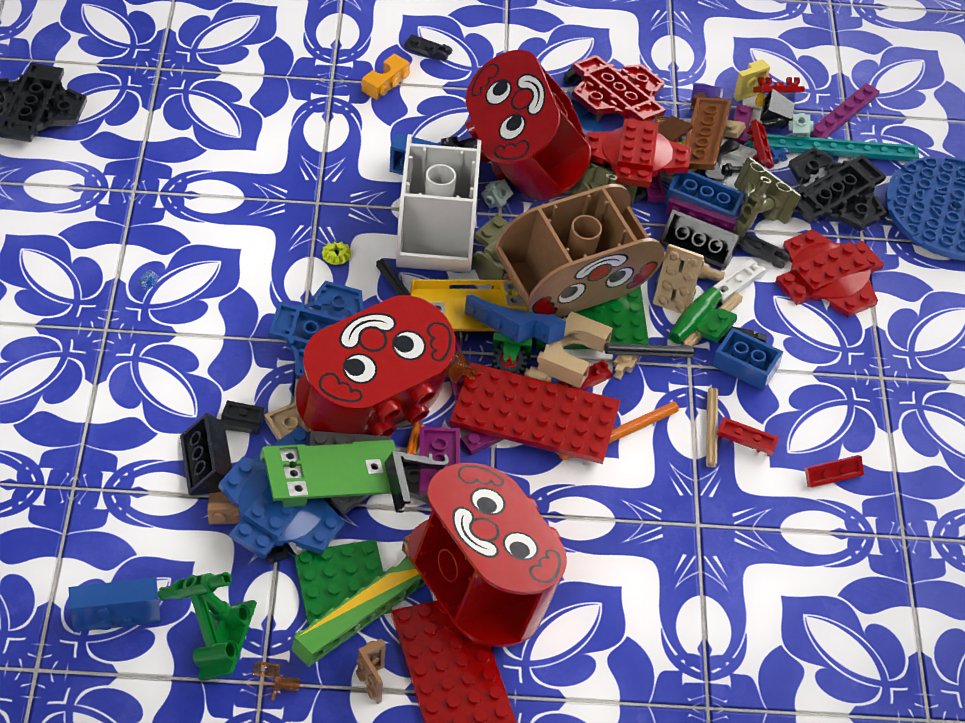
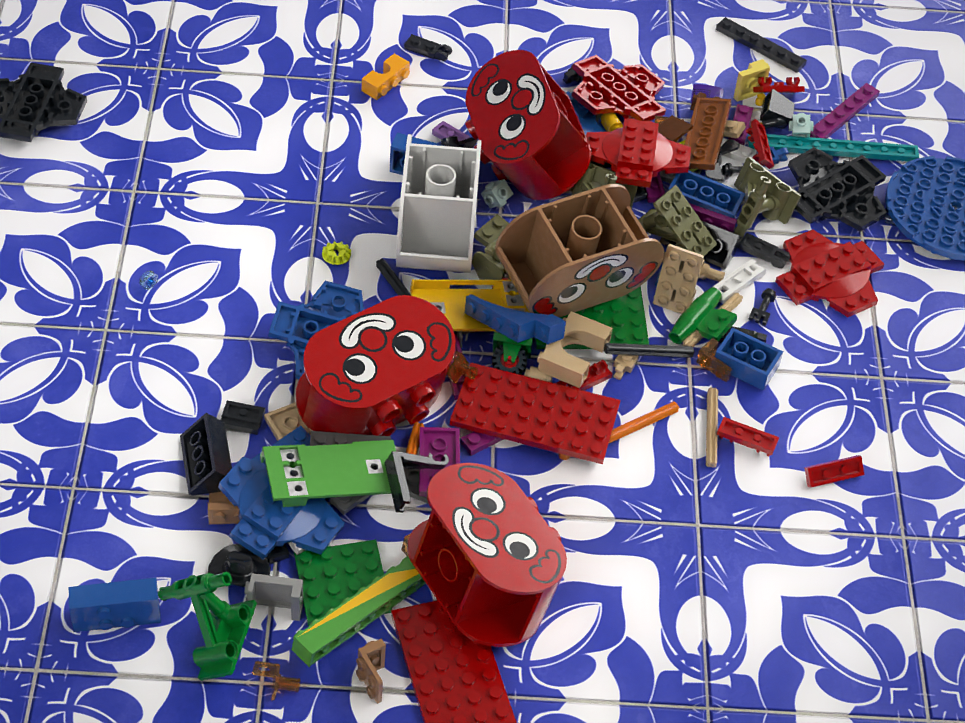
none -> black hat [208,544,271,587]
none -> light grey panel [245,573,303,621]
none -> medium lavender plate [432,121,470,141]
none -> yellow brick [601,113,623,132]
none -> olive plate [638,185,717,256]
none -> clear orange bracket [697,338,732,382]
none -> black plate [715,17,807,73]
none -> black hinge [748,288,776,326]

